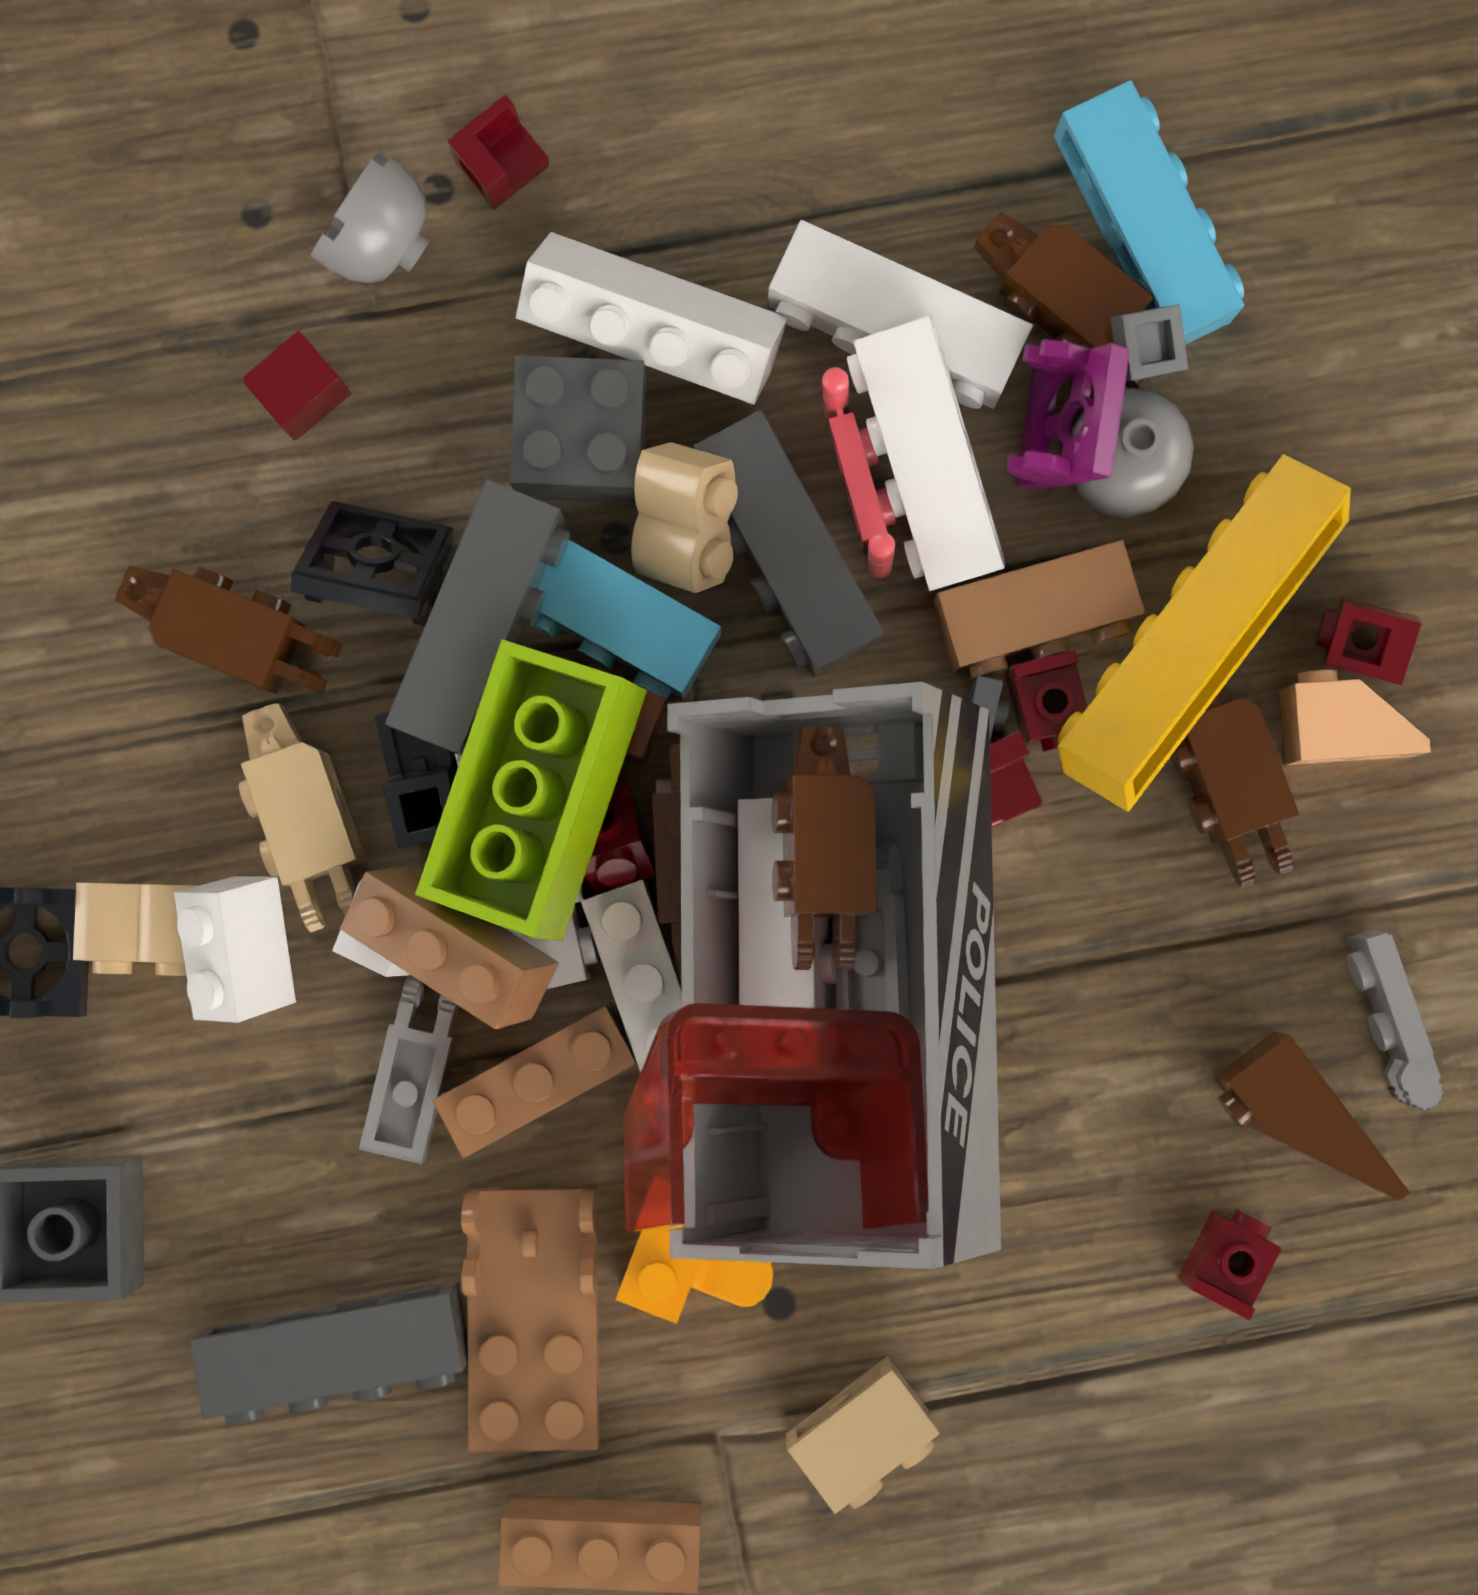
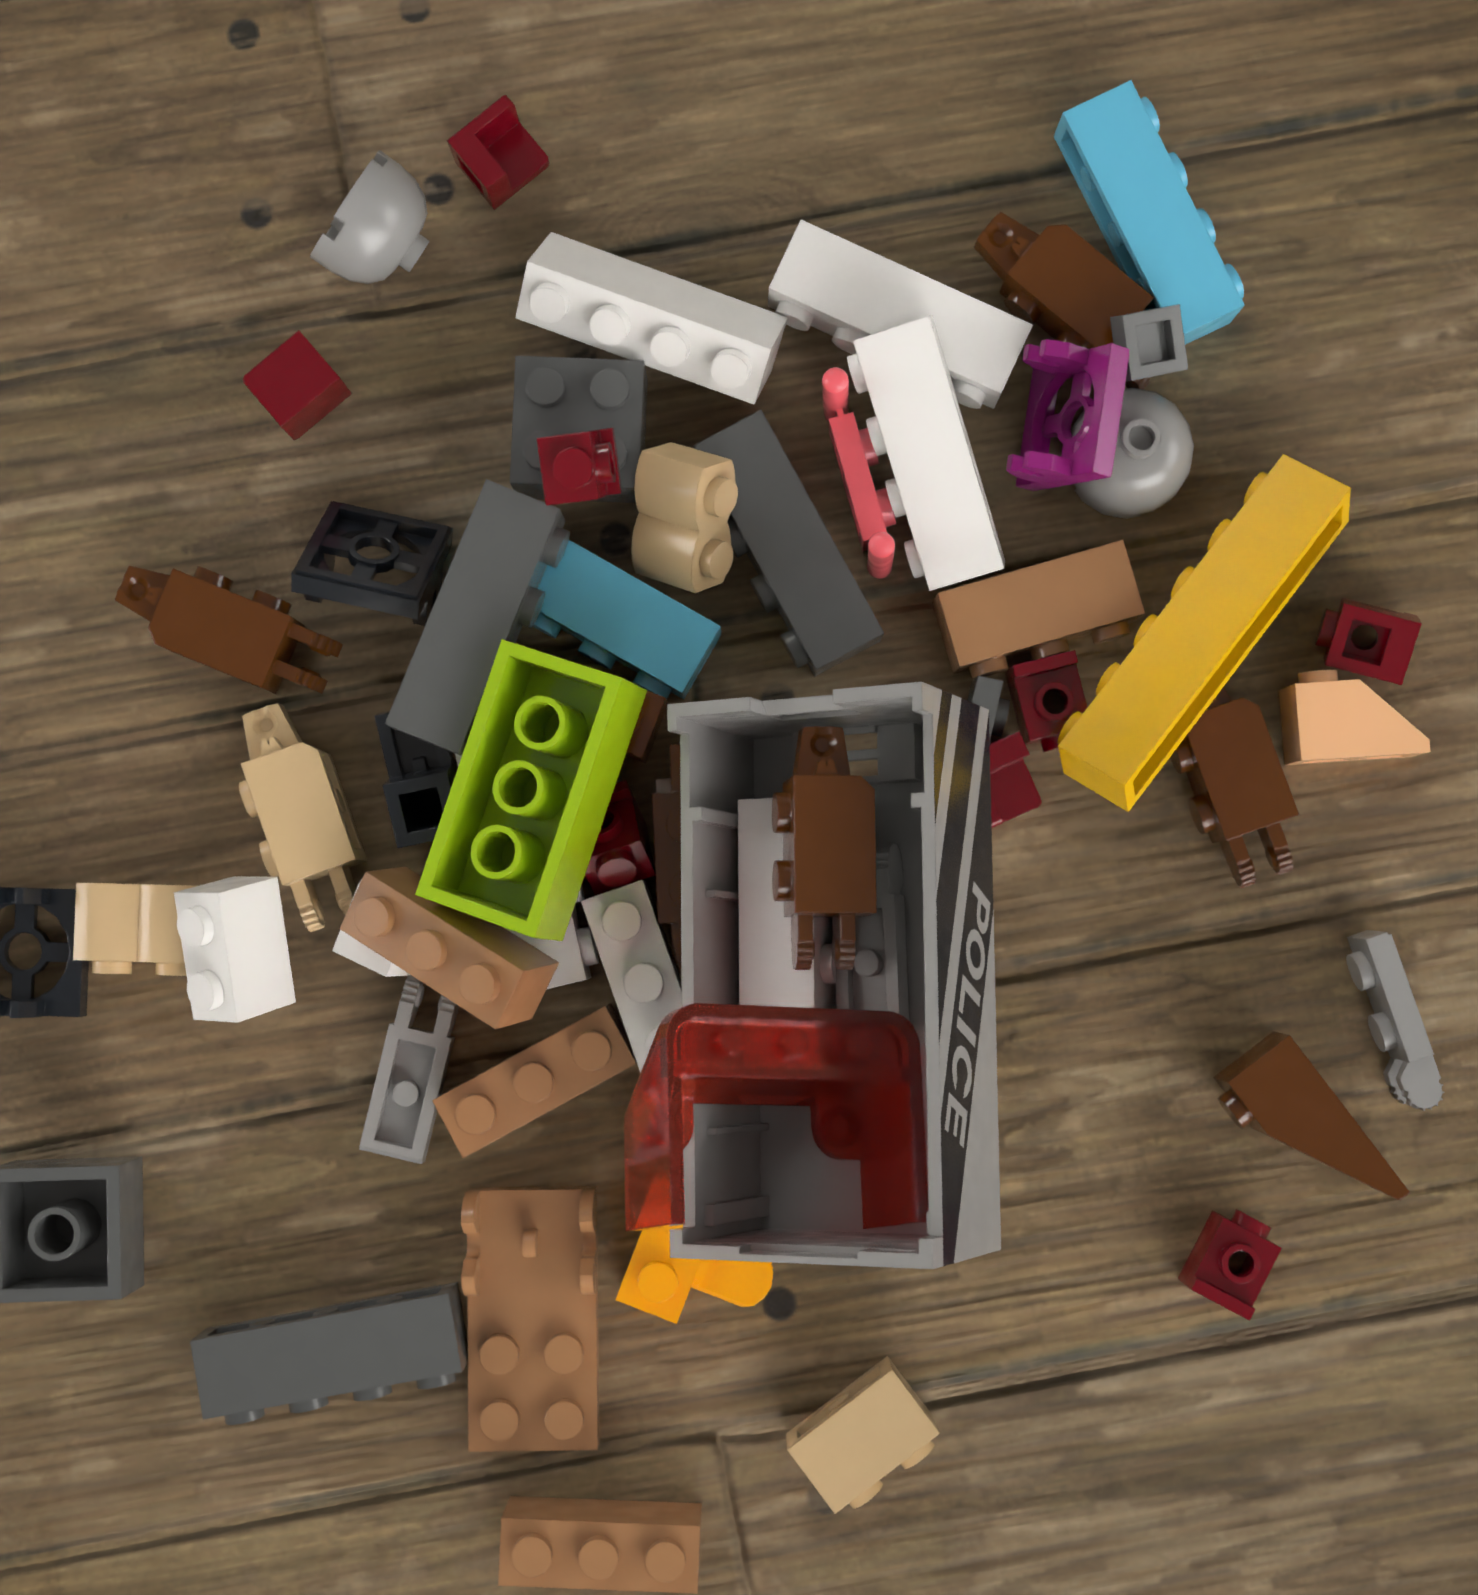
none -> dark red brick [536,427,622,506]

